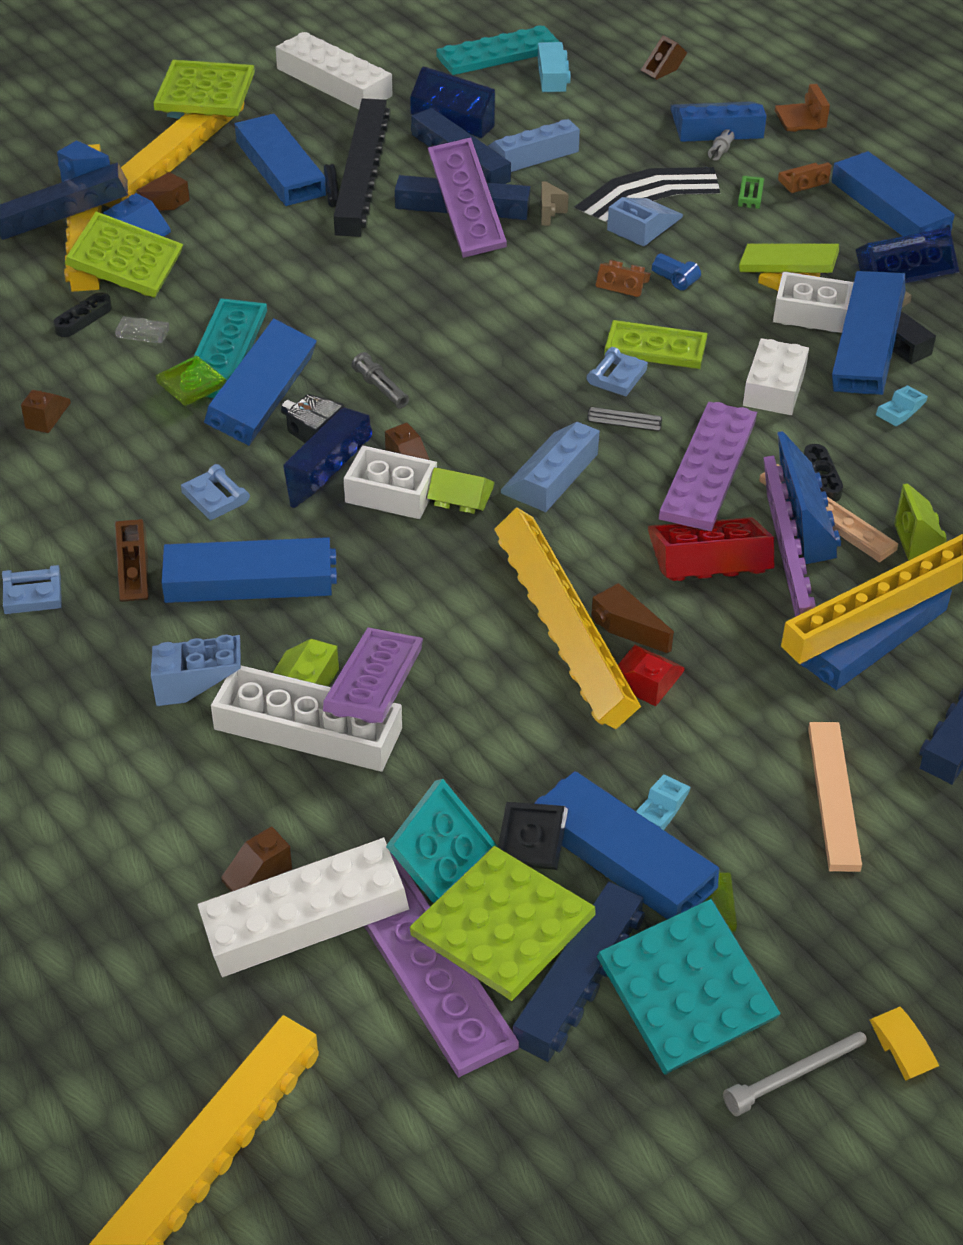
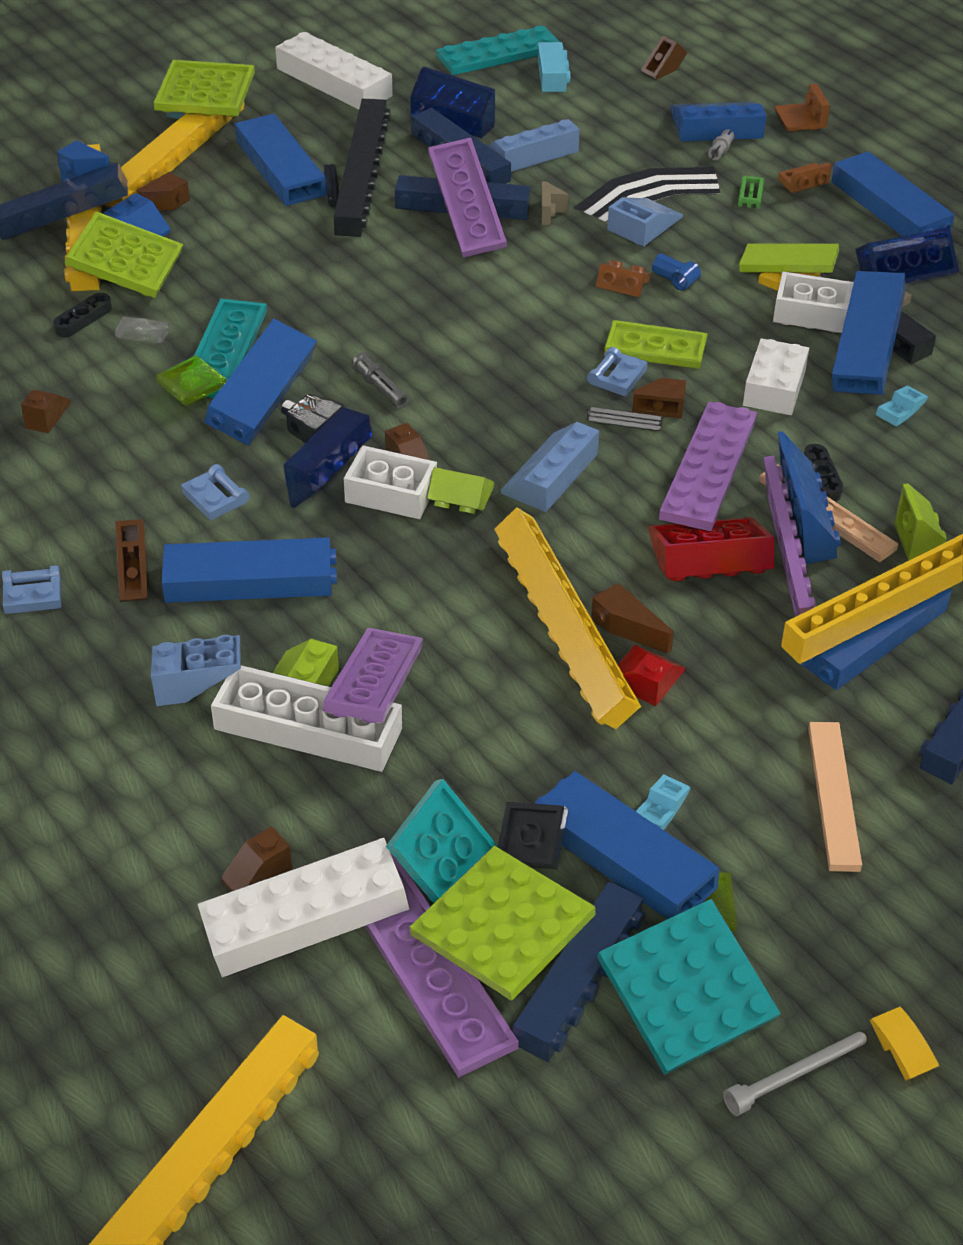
none -> reddish brown slope [632,378,687,419]

